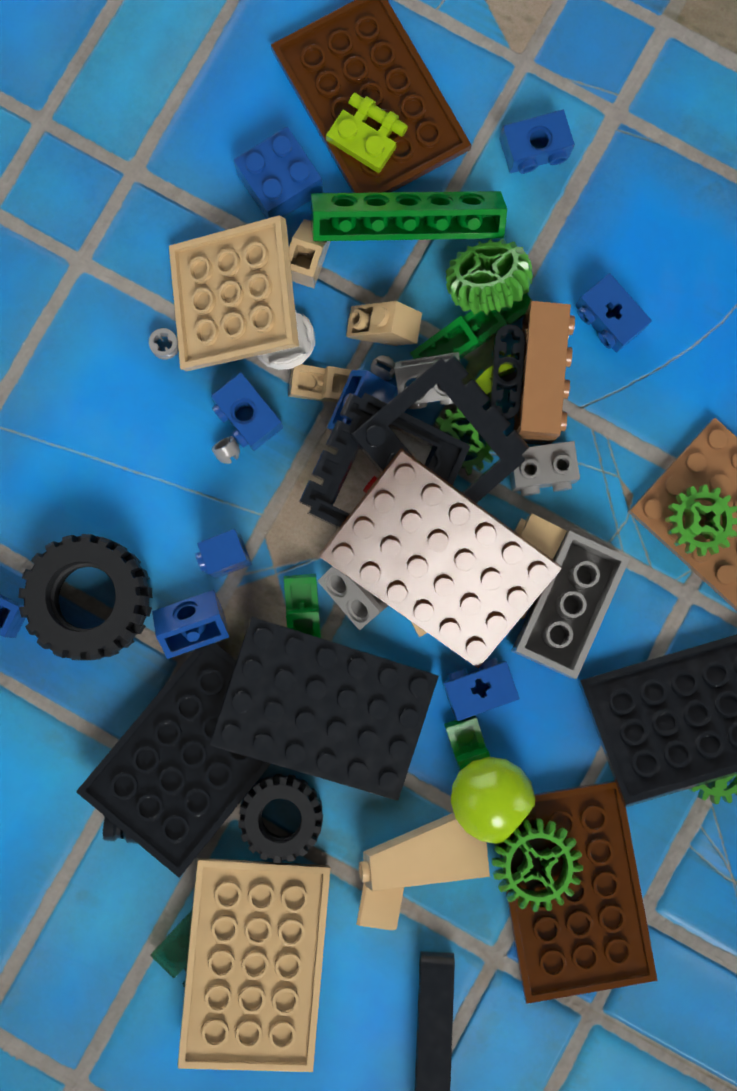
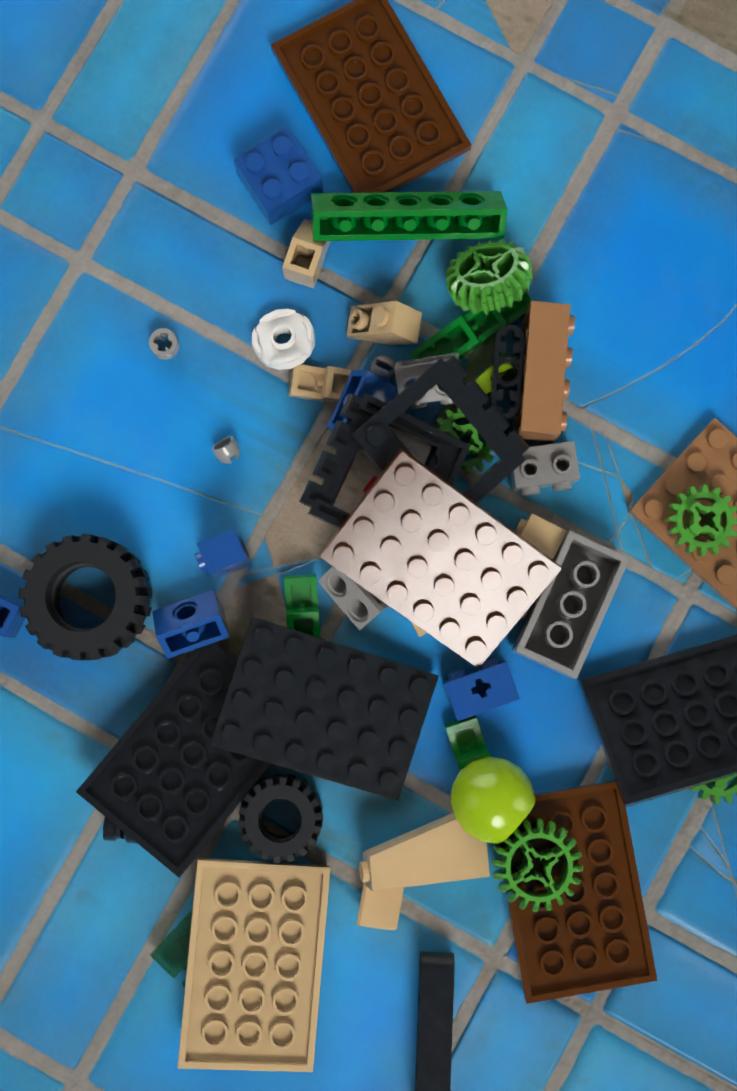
tan plate [169,215,299,371] -> none
blue brick [211,373,283,451] -> none
lime plate [326,92,408,173] -> none
blue brick [500,109,575,174] -> none
blue brick [576,273,652,353] -> none

